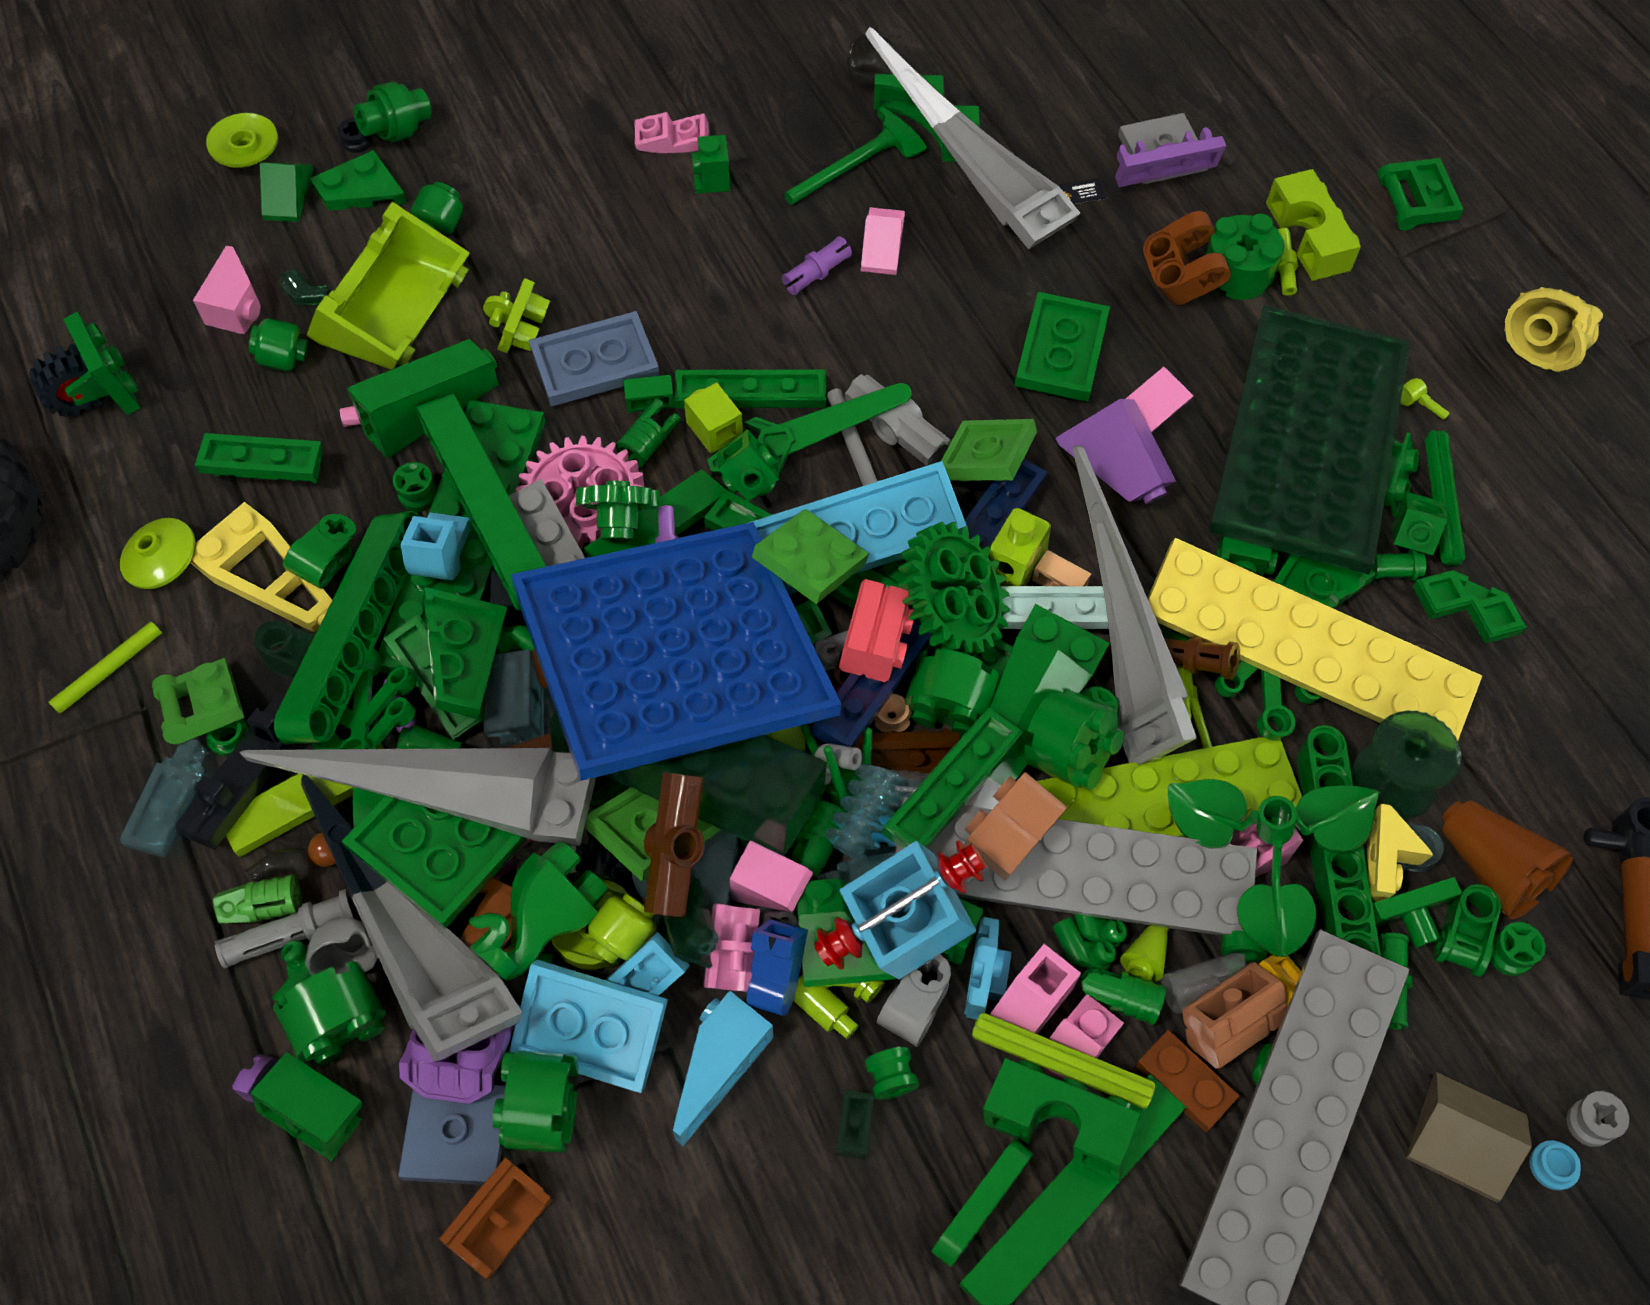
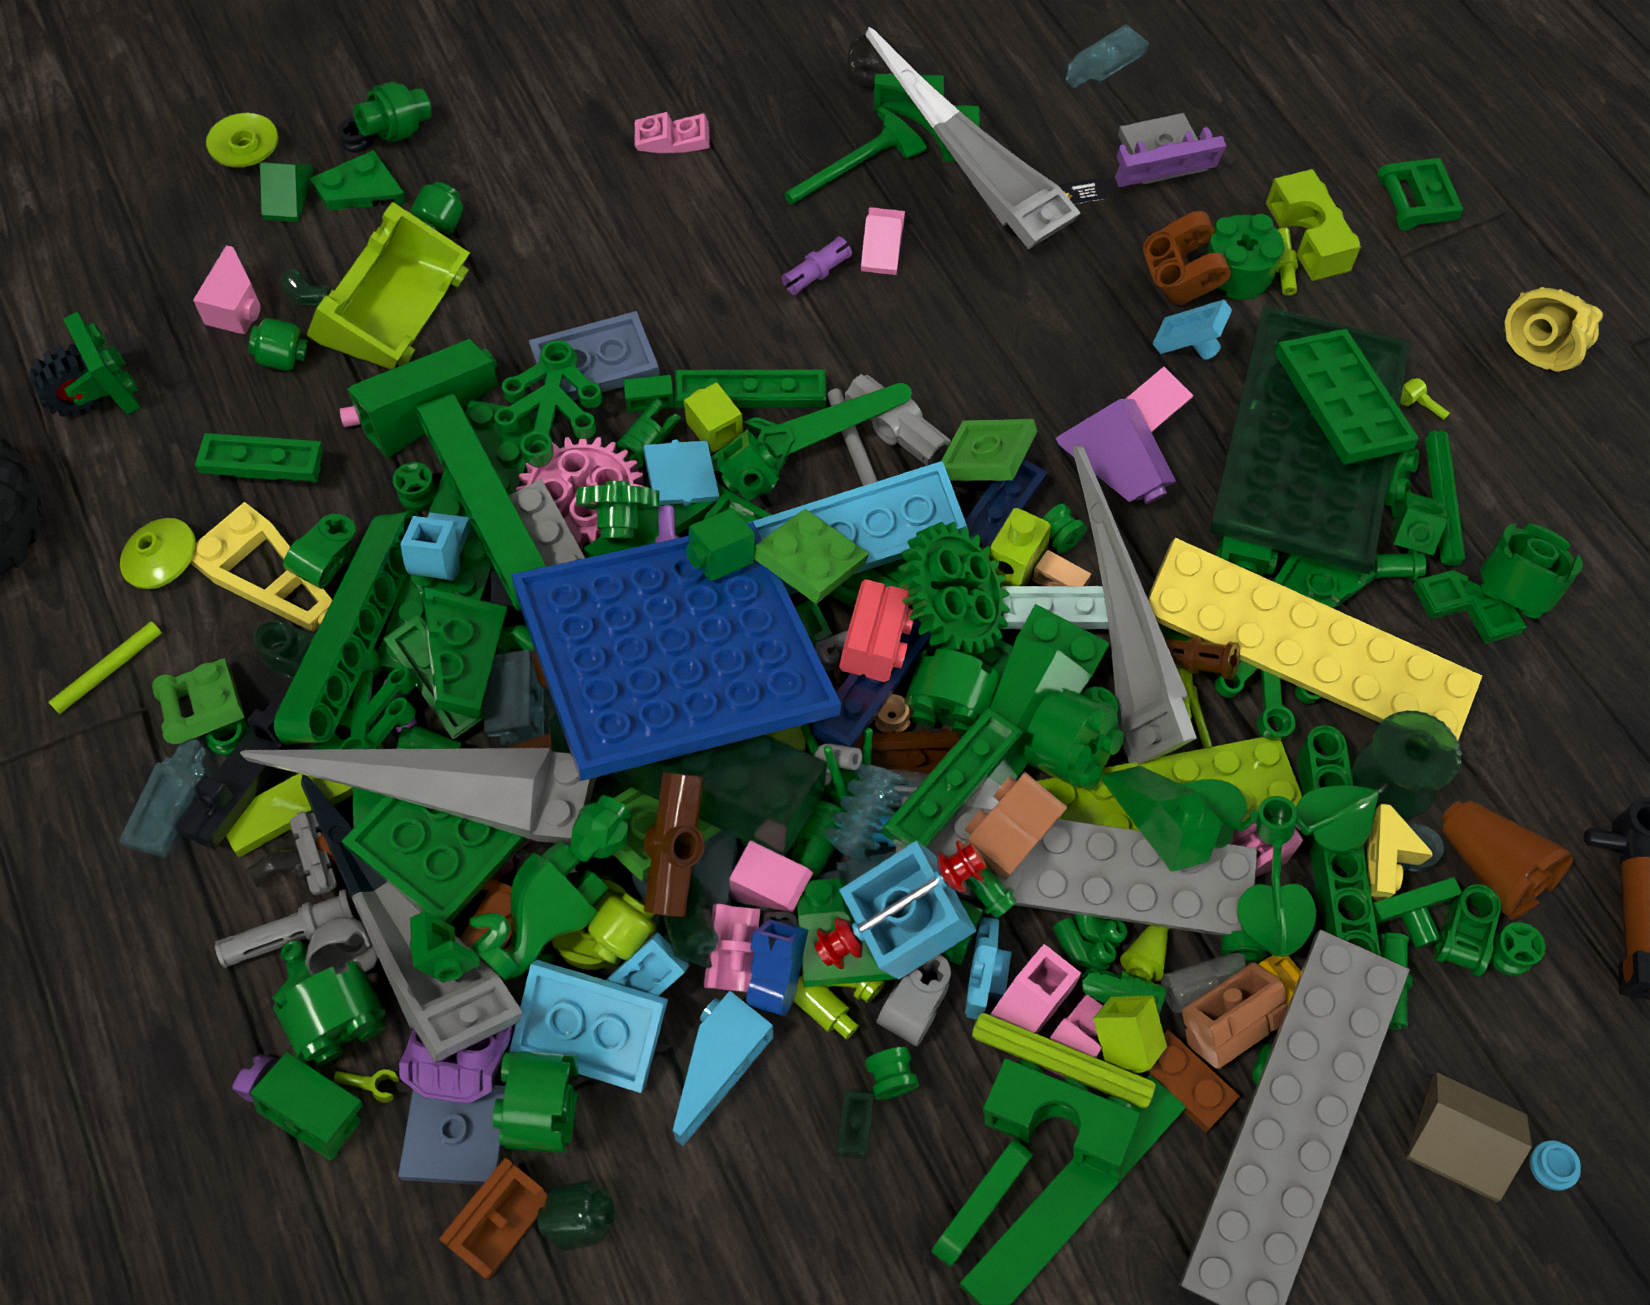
bright green hinge [213,874,302,923] -> none
lime hips [483,278,550,354] -> none
green brick [692,135,730,194] -> none
green plate [1015,292,1110,402] -> none
light grey wheel [1566,1091,1630,1147] -> none
none -> light grey axle [290,812,337,895]
none -> lime hand [334,1069,399,1103]
none -> green bracket [410,910,480,983]
none -> green plant [494,340,602,468]
none -> clear green head [538,1180,615,1251]
none -> green rock [571,795,632,862]
none -> medium azure piece [643,440,719,507]
none -> green brick [686,508,755,581]
none -> green pin [965,865,1016,918]
none -> green wheel [1042,503,1087,554]
none -> clear light blue hinge [1065,25,1149,88]
none -> lime brick [1093,996,1167,1074]
none -> green slope [1102,766,1222,872]
none -> medium azure tile [1153,300,1232,360]
none -> green plate [1275,329,1419,465]
none -> green brick [1480,523,1583,619]

